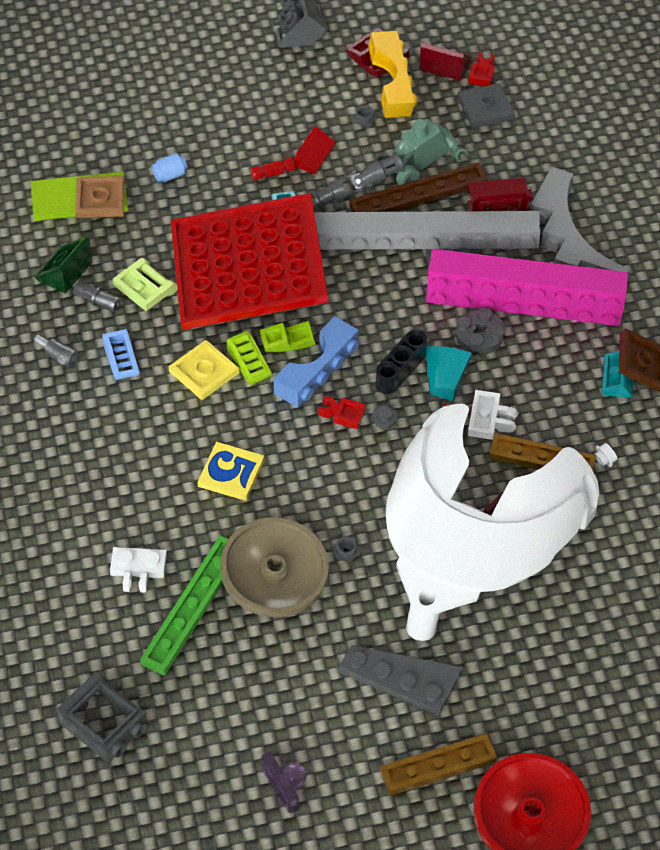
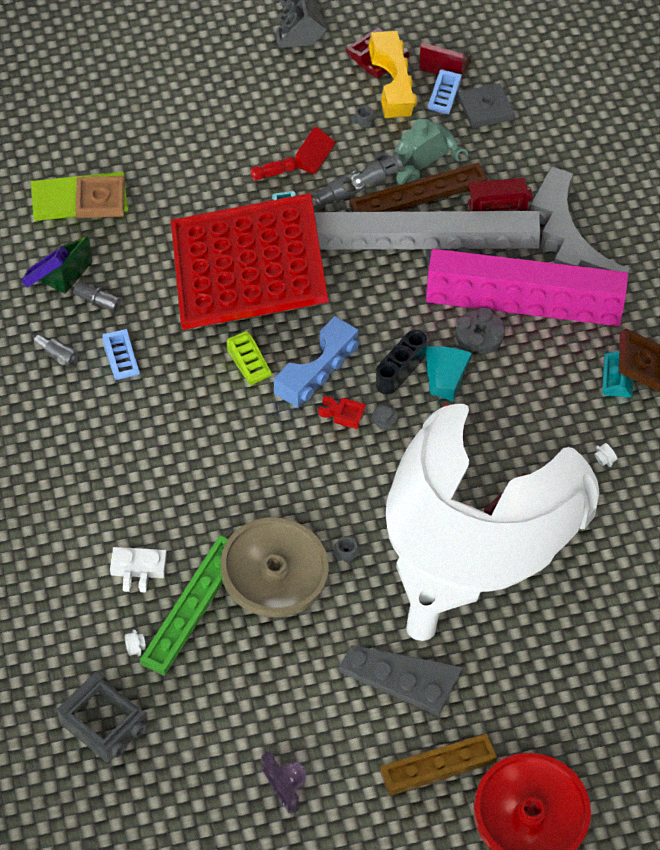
yellowish green plate [113,258,177,311] -> none
light blue brick [151,153,187,183] -> none
light yellow tile [169,340,239,400] -> none
light yellow tile [198,442,265,501] -> none
lime slope [260,321,316,352] -> none
red plate [468,52,495,86] -> none
white hinge [468,390,518,440] -> none
pearl gold plate [489,433,596,470] -> none
none -> dark purple tile [22,247,68,288]
none -> white plate [125,630,146,656]
none -> light blue slope [428,69,462,115]

